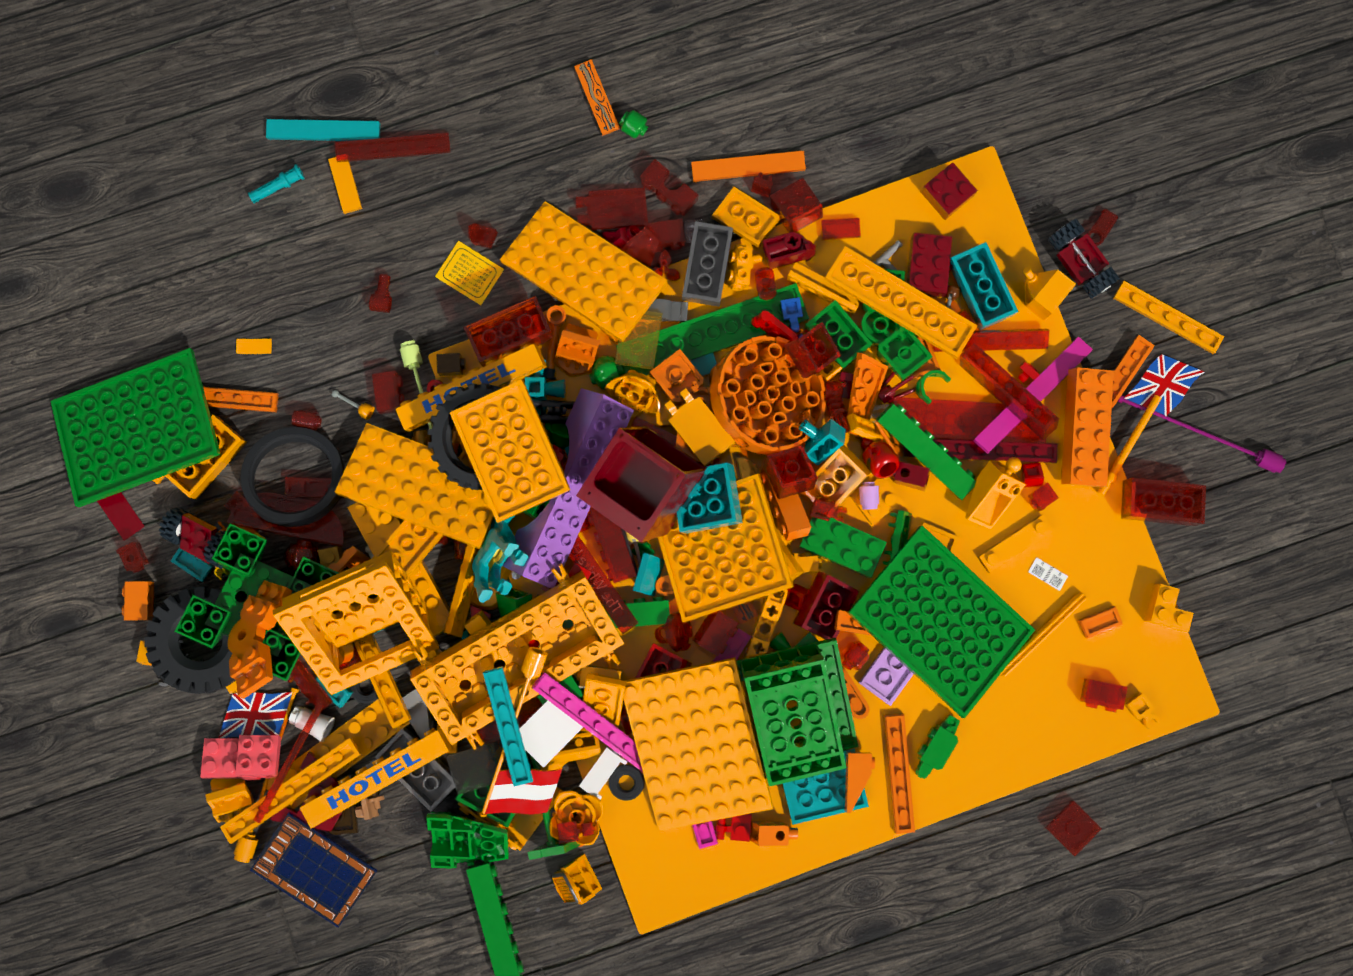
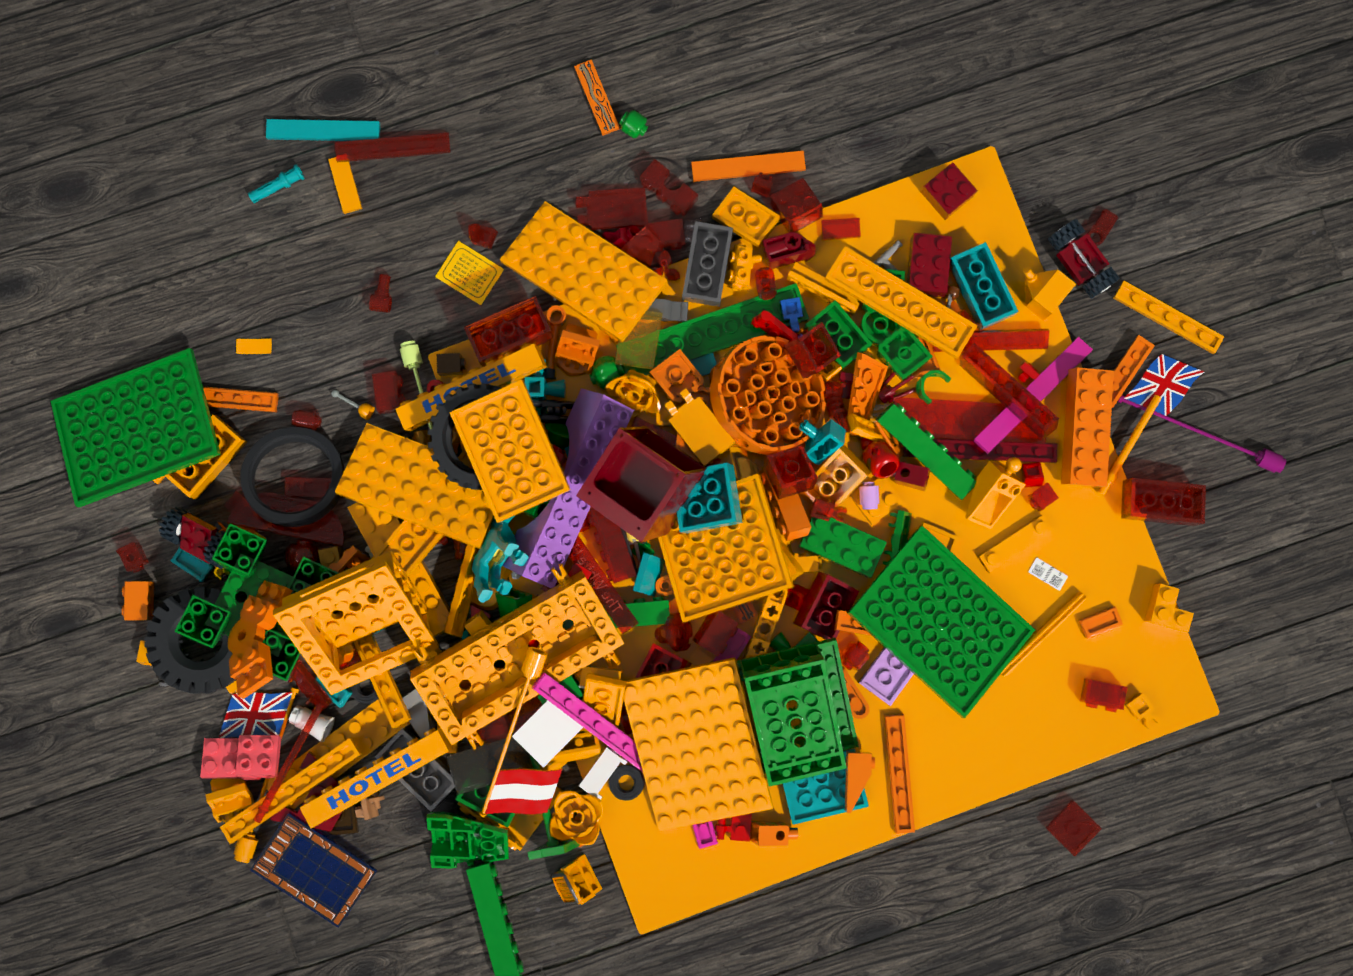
dark red sticker [97,492,145,541] -> none
teal tile [483,666,533,787] -> none
clear red plate [557,820,596,844] -> none
green hinge [916,715,960,779] -> none

